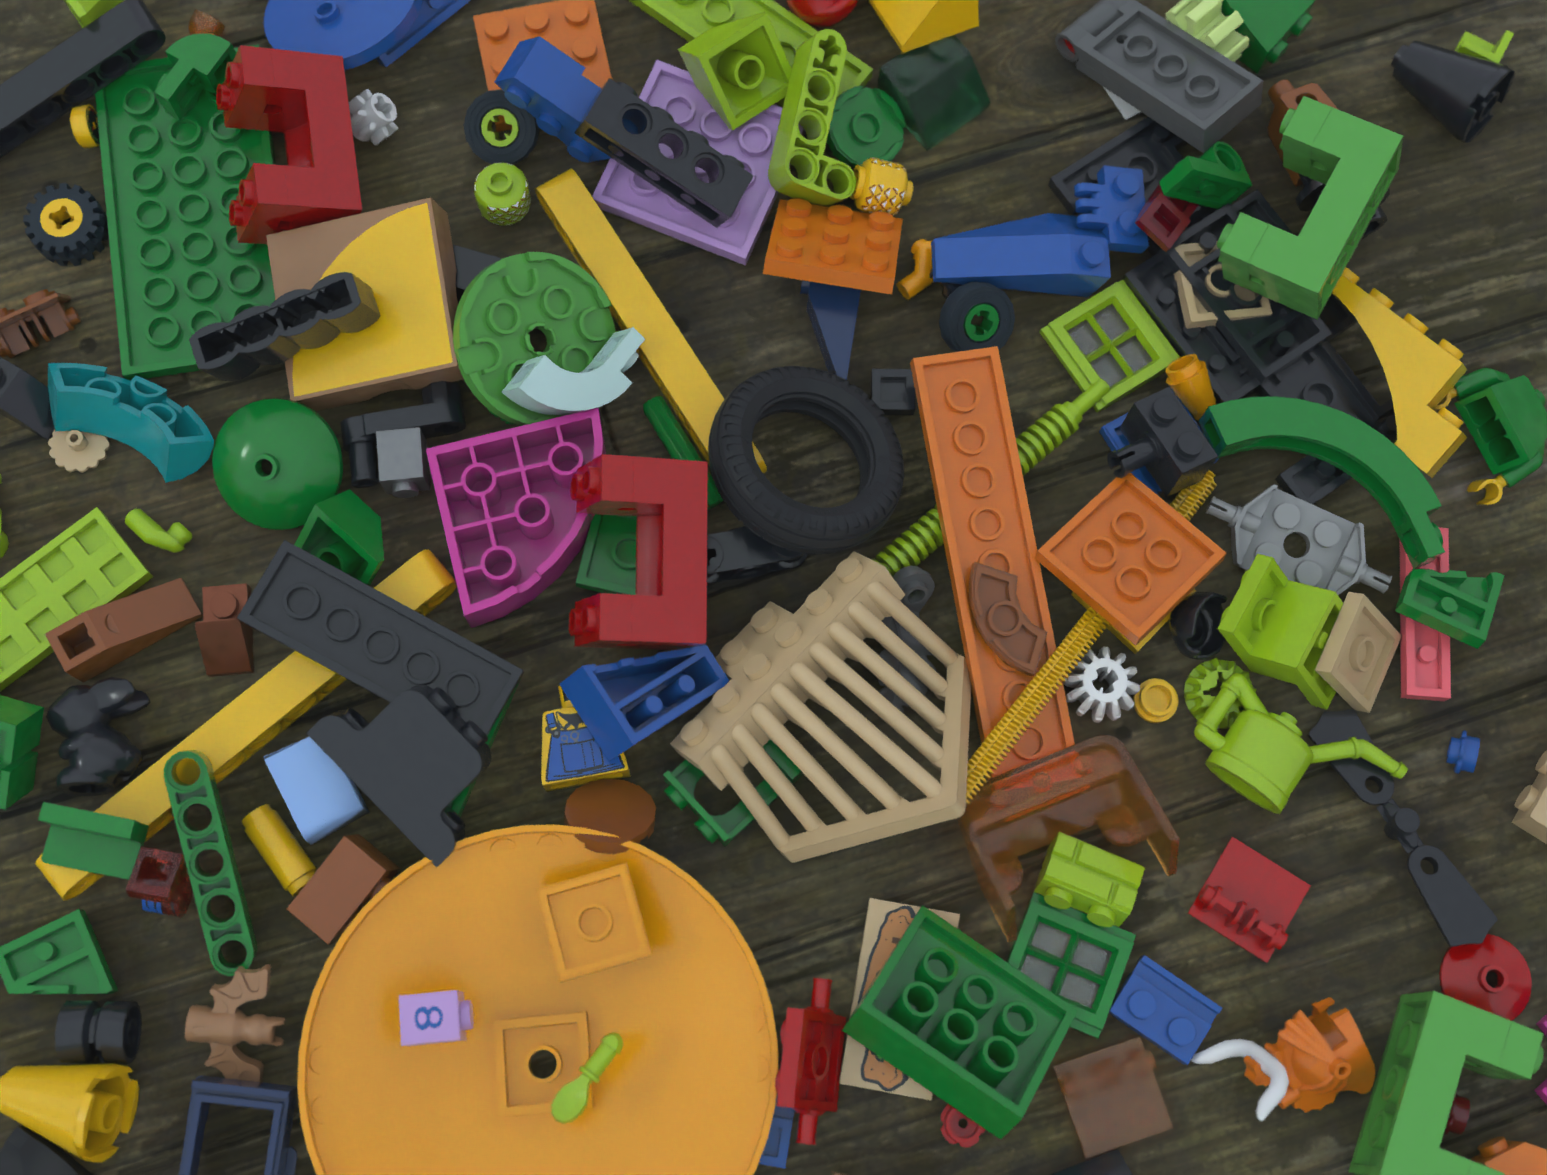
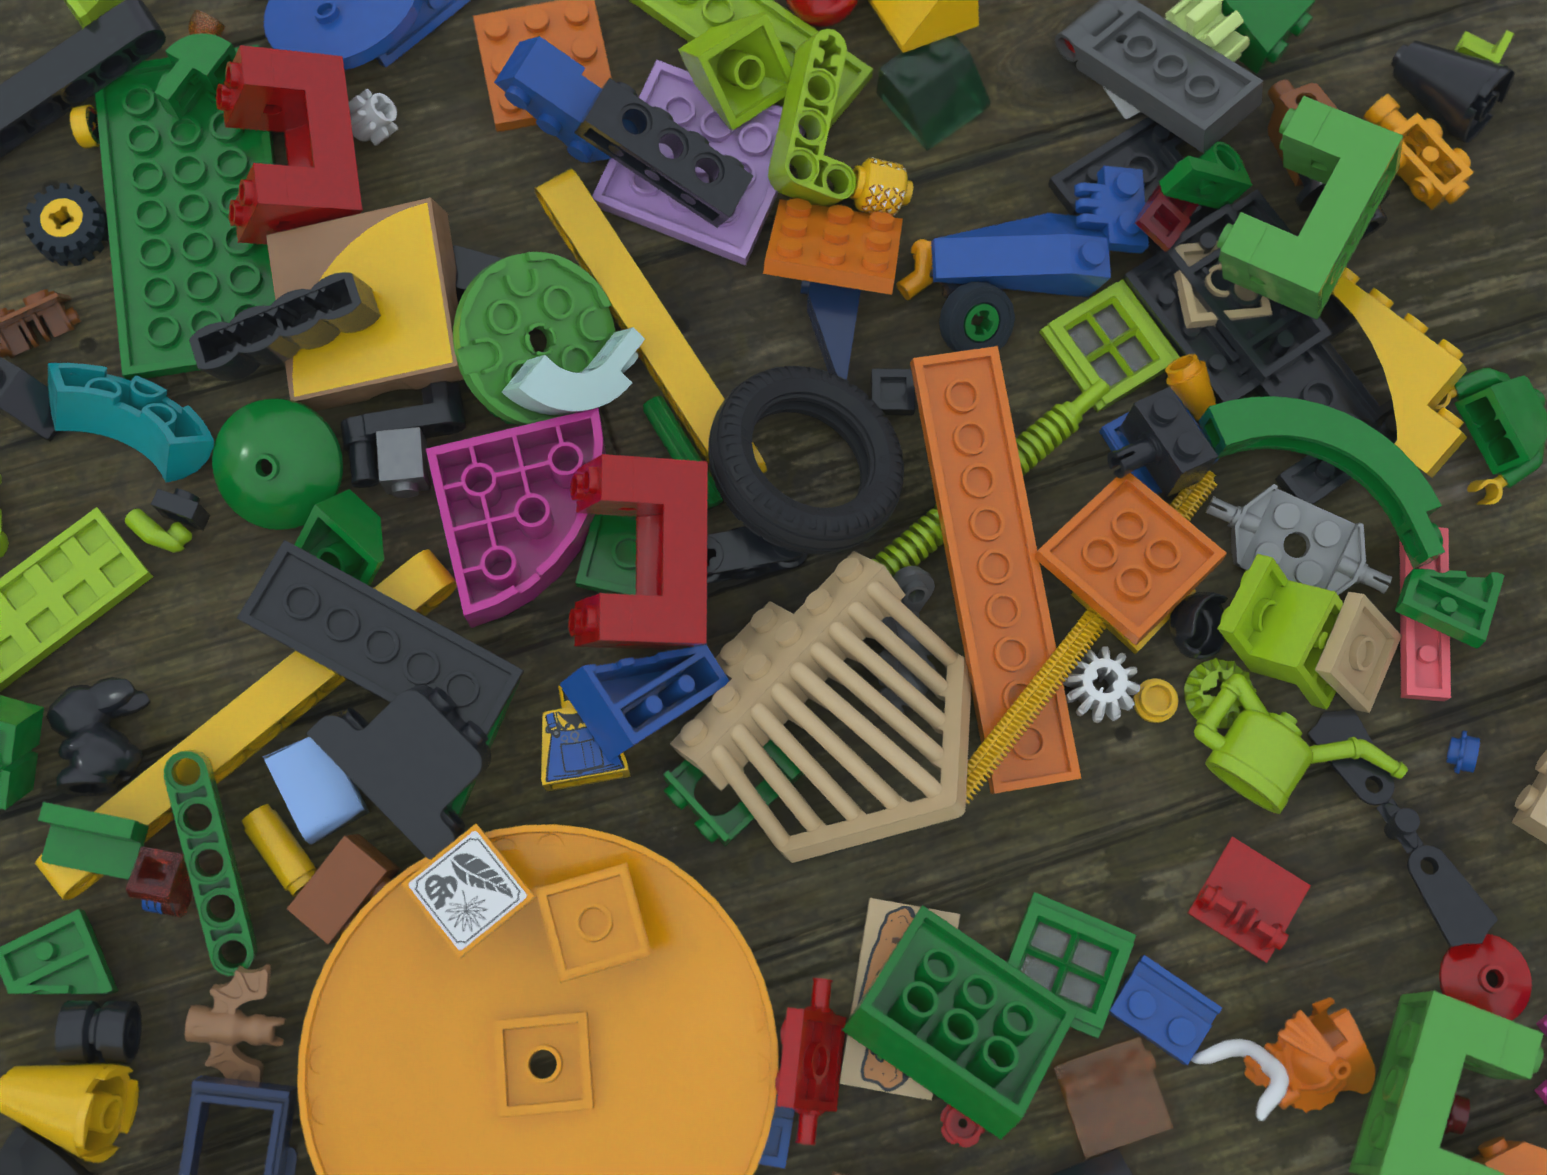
dark orange slope [45,578,203,683] -> none
tan piece [48,430,110,473] -> none
copper slope [195,583,254,677] -> none
lavender brick [399,990,474,1046] -> none
black bush [464,89,540,164] -> none
lime head [474,162,531,226] -> none
lime piece [552,1033,623,1124] -> none
dark orange tile [564,778,656,854] -> none
green tile [826,86,905,168] -> none
clear orange windscreen [957,735,1180,943] -> none
dark orange tile [968,562,1047,676] -> none
lime brick [1034,831,1145,927] -> none
none -> black plate [151,488,210,531]
none -> tile [401,823,536,959]
none -> light orange brick [1363,94,1474,210]

